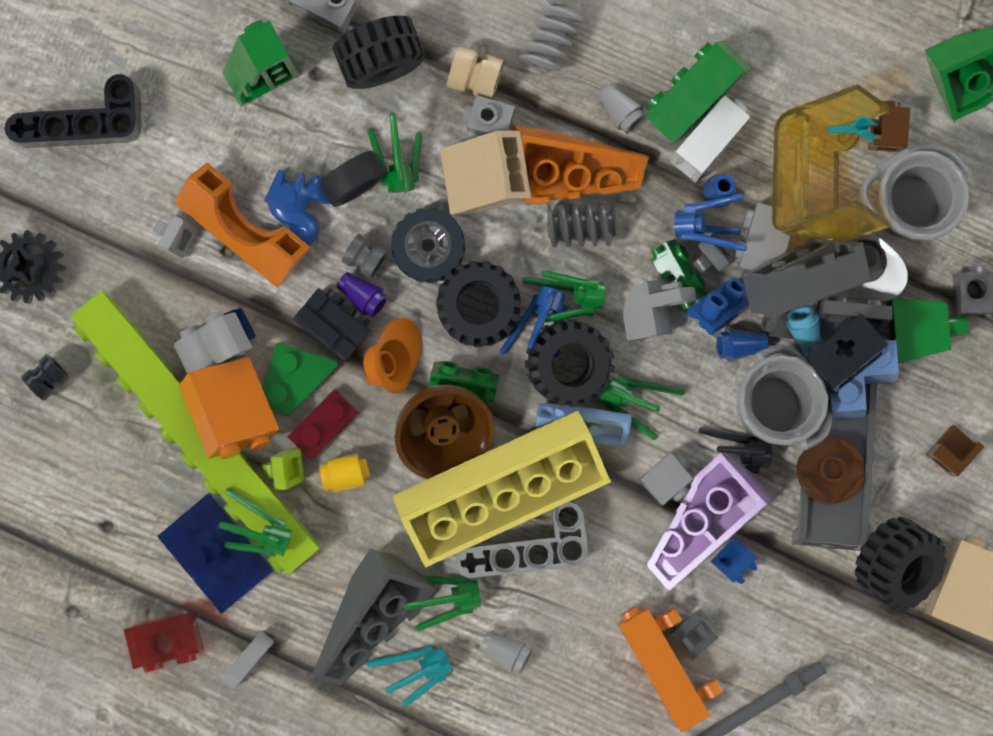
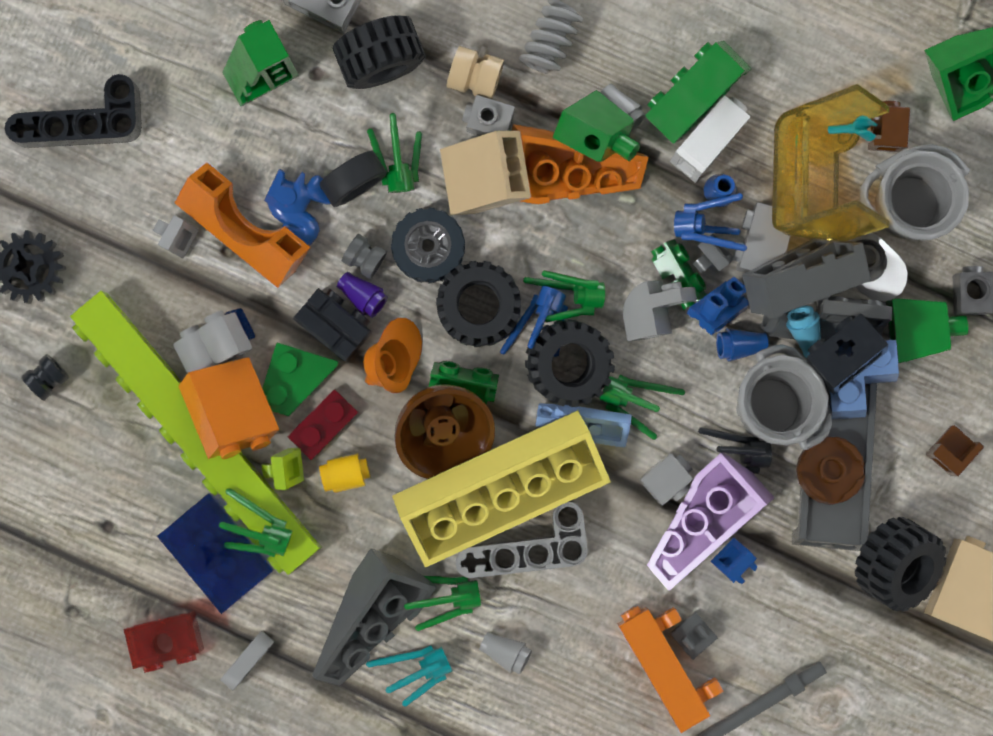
dark grey piece [547,203,616,247] -> none
none -> green torso [552,90,640,162]

